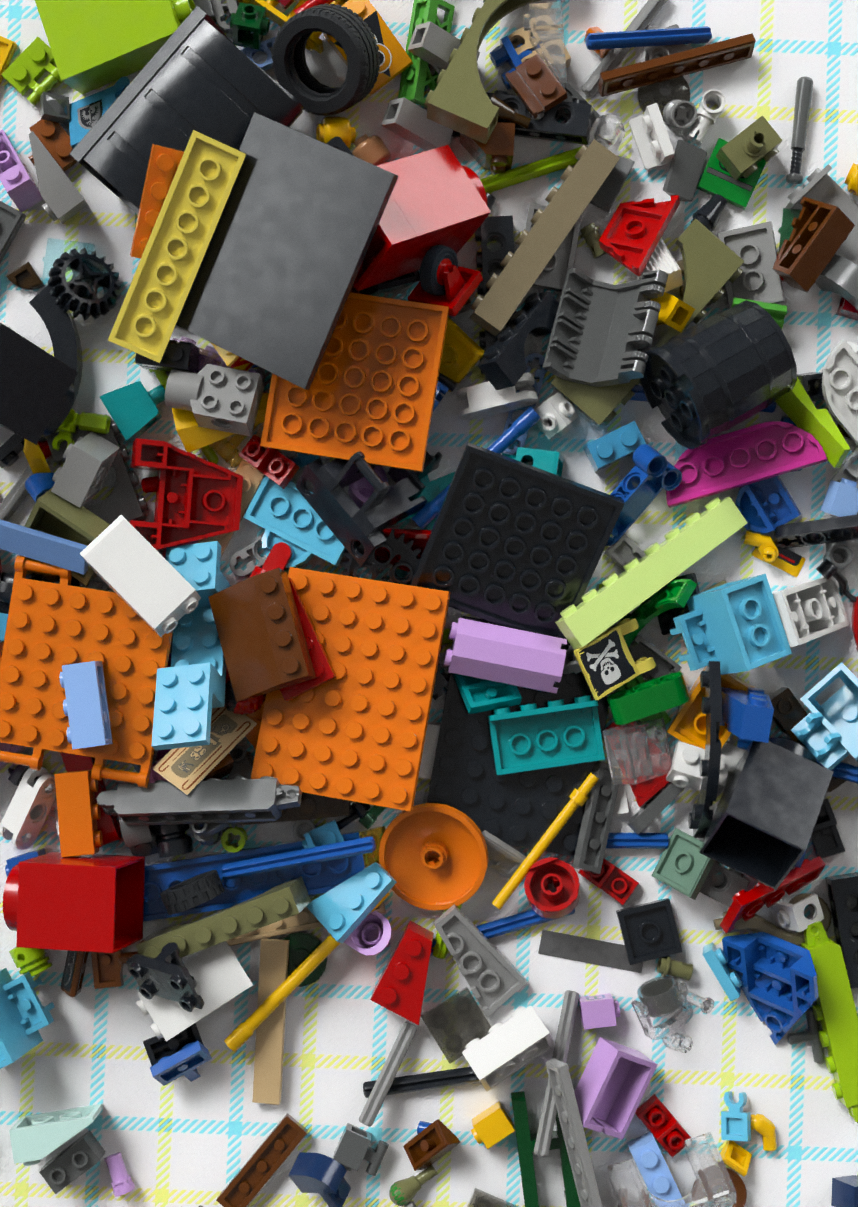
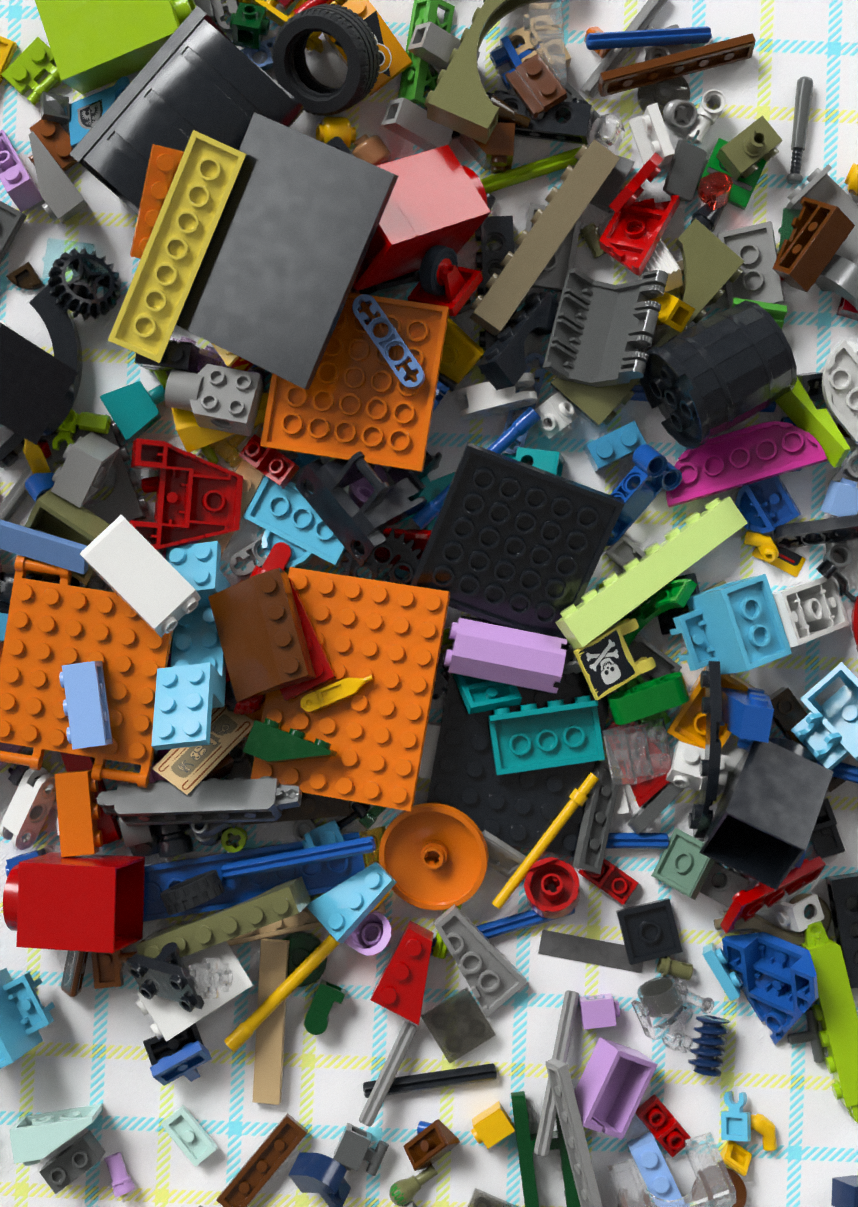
lime piece [9,947,53,977] -> none
white brick [462,1006,554,1092] -> none
none -> light aqua plate [161,1104,218,1167]
none -> clear brick [188,958,233,999]
none -> dark green slope [243,718,337,763]
none -> yellow piece [301,675,373,712]
none -> dark green leg [304,979,346,1035]
none -> medium blue beam [352,294,425,389]
none -> red plate [609,152,664,213]
none -> dark blue piece [688,1015,731,1077]
none -> clear red plate [698,172,733,211]

